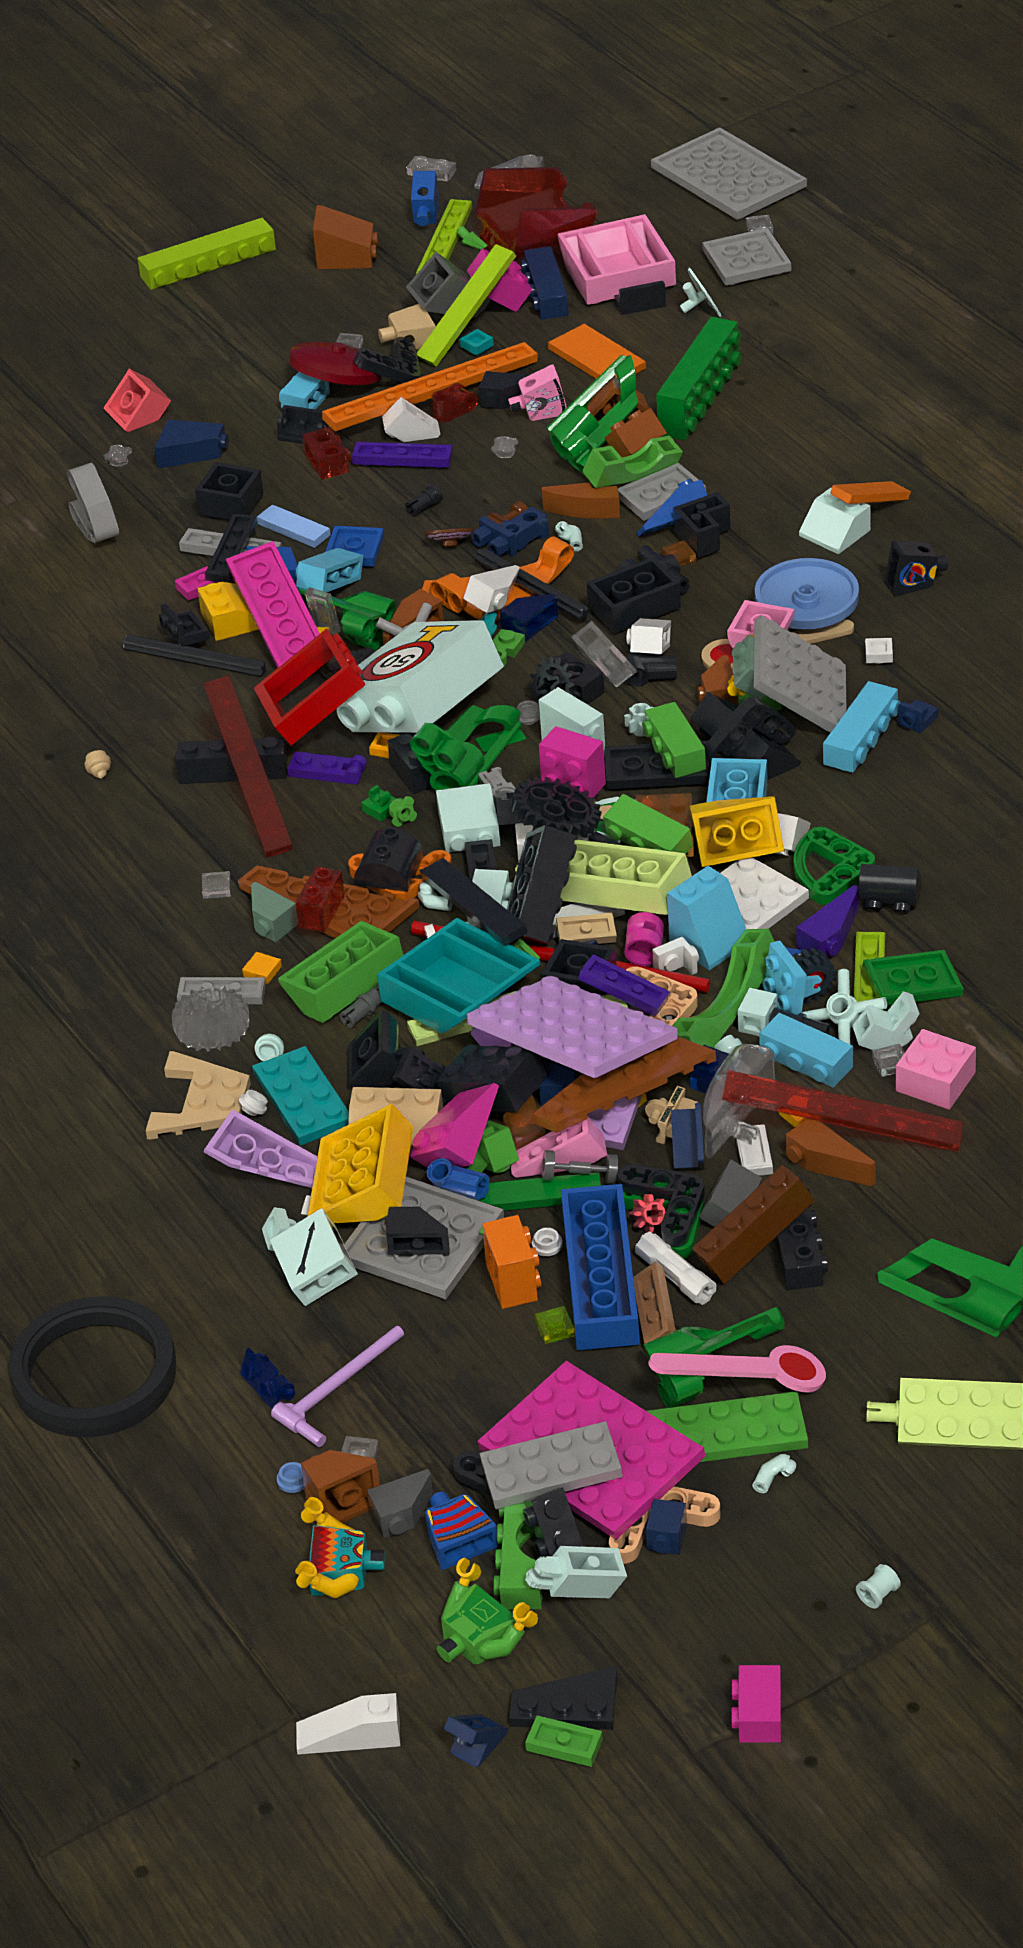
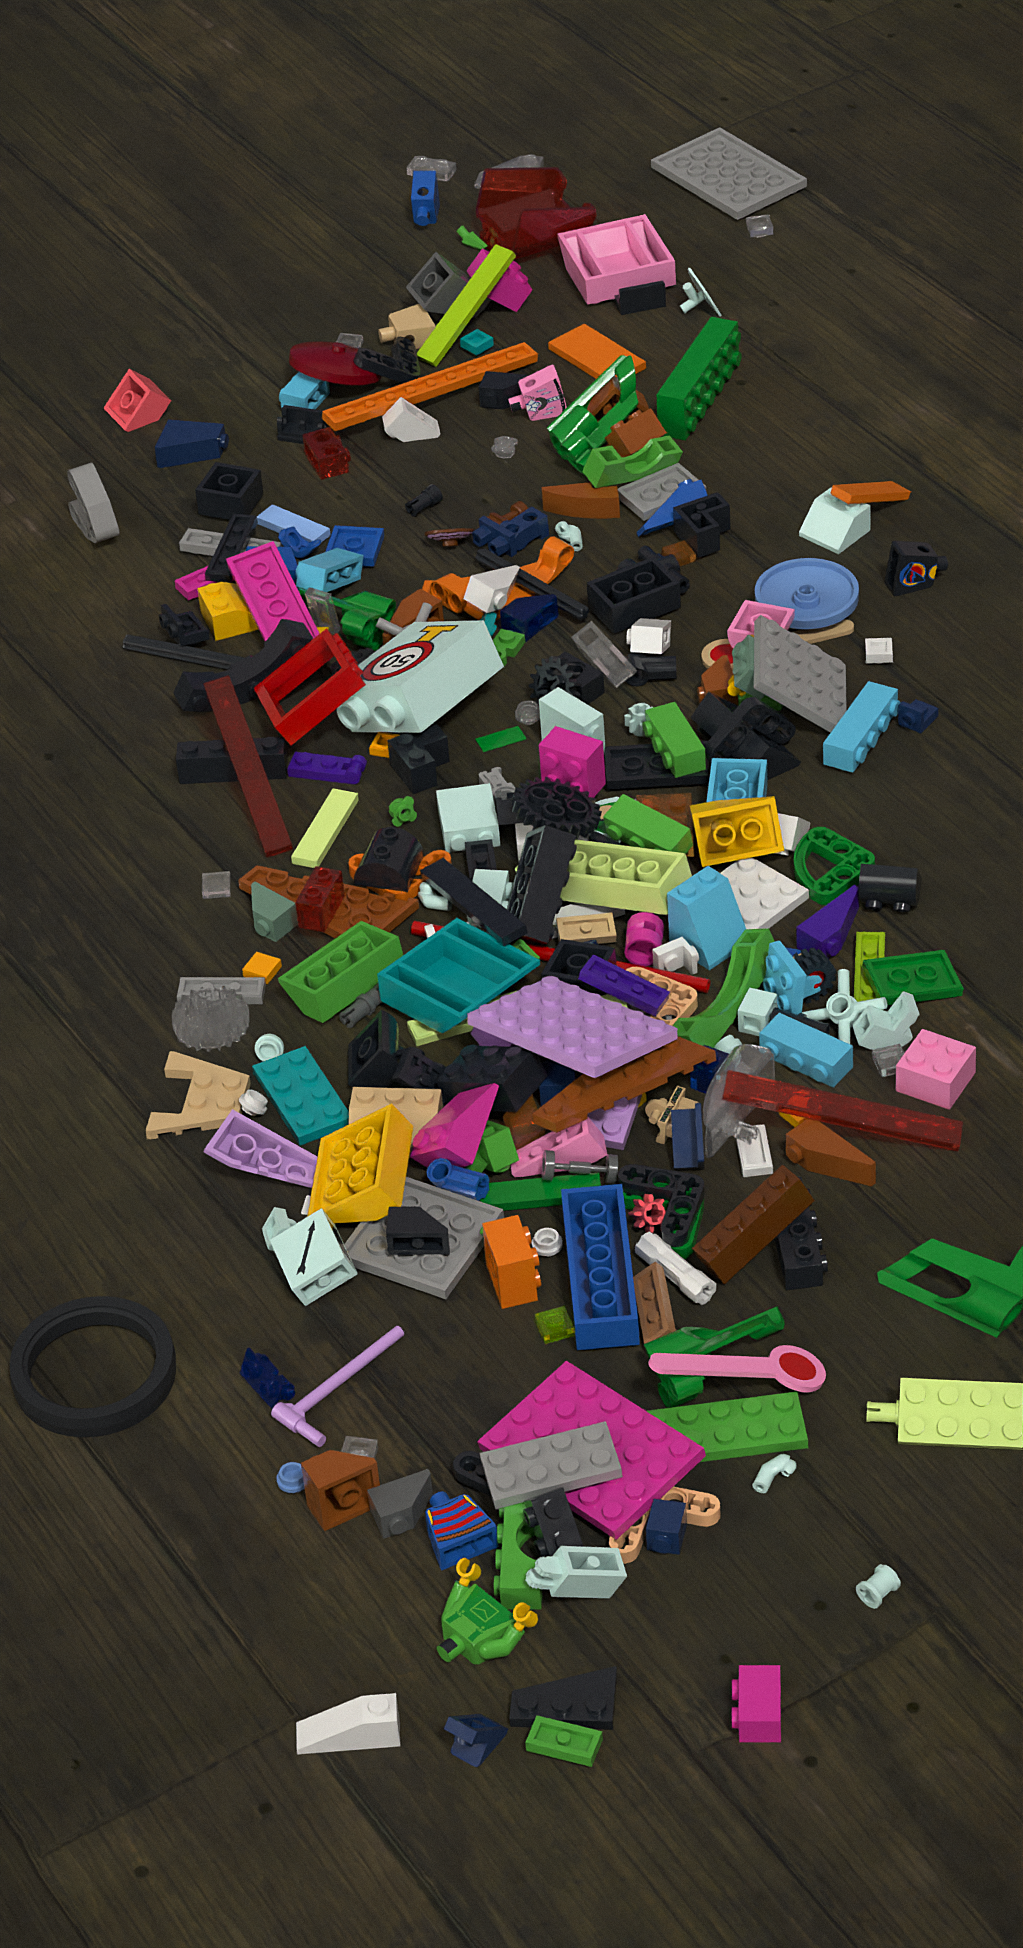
tan plate [84,750,111,779] -> none
clear plate [104,445,132,466] -> none
lime brick [138,218,276,290] -> none
torso [295,1497,386,1598] -> none
dark orange slope [313,205,379,269] -> none
dark purple plate [352,442,453,468] -> none
green tile [361,785,397,822] -> none
green panel [410,705,521,791] -> none
lime tile [416,199,472,274] -> none
clear red piece [432,383,478,422] -> none
dark blue brick [521,246,569,320] -> none
dark grey brick [698,1159,762,1227] -> none
light grey plate [702,228,791,285] -> none
none -> black brick [173,619,314,712]
none -> blue hair [278,526,321,559]
none -> yellowish green tile [291,789,359,869]

